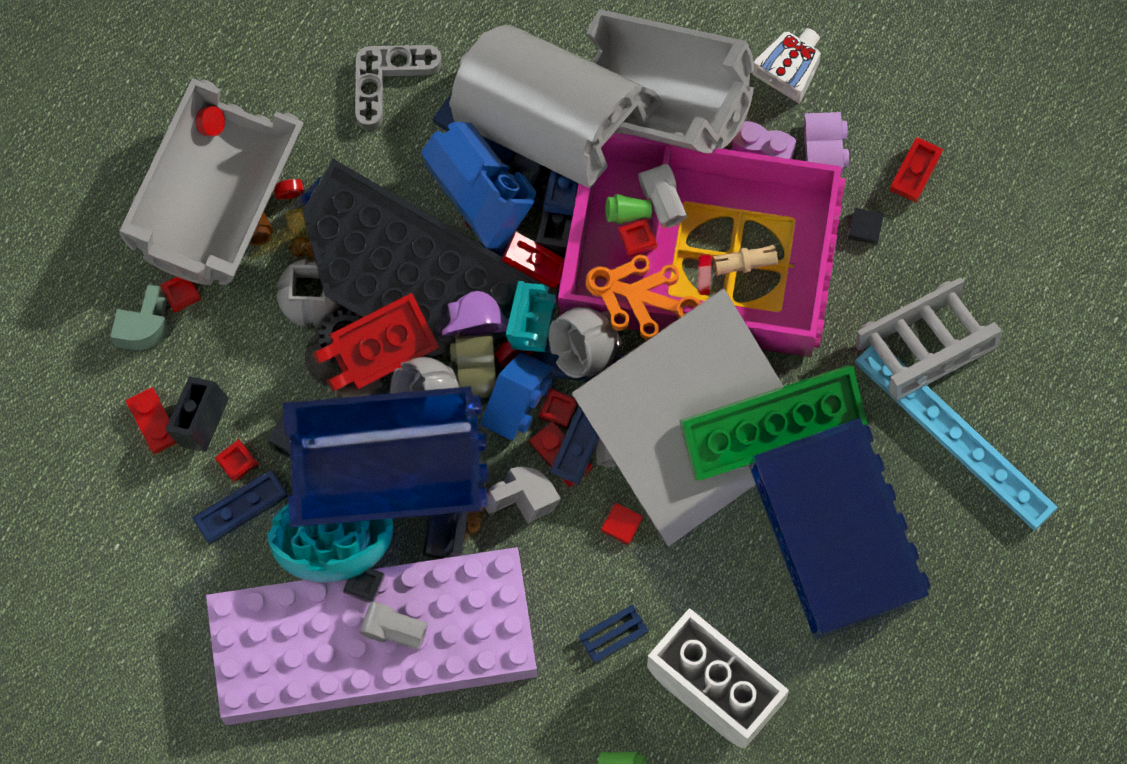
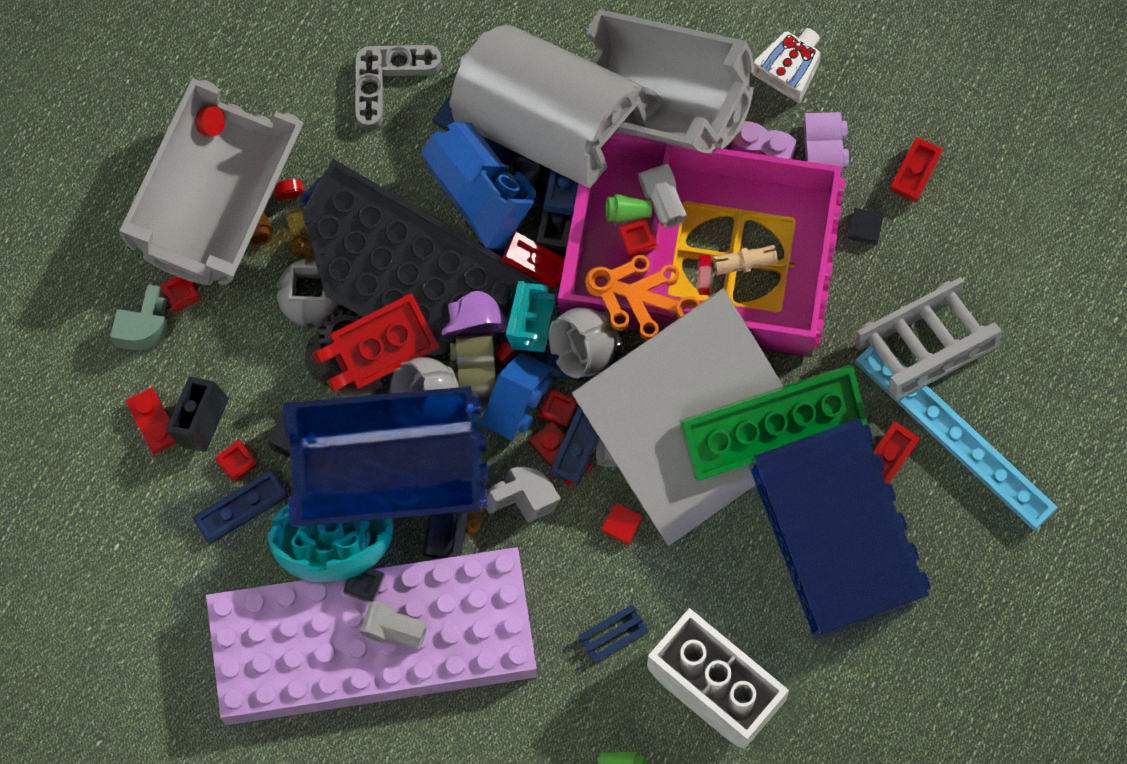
none -> red plate [859,421,920,490]

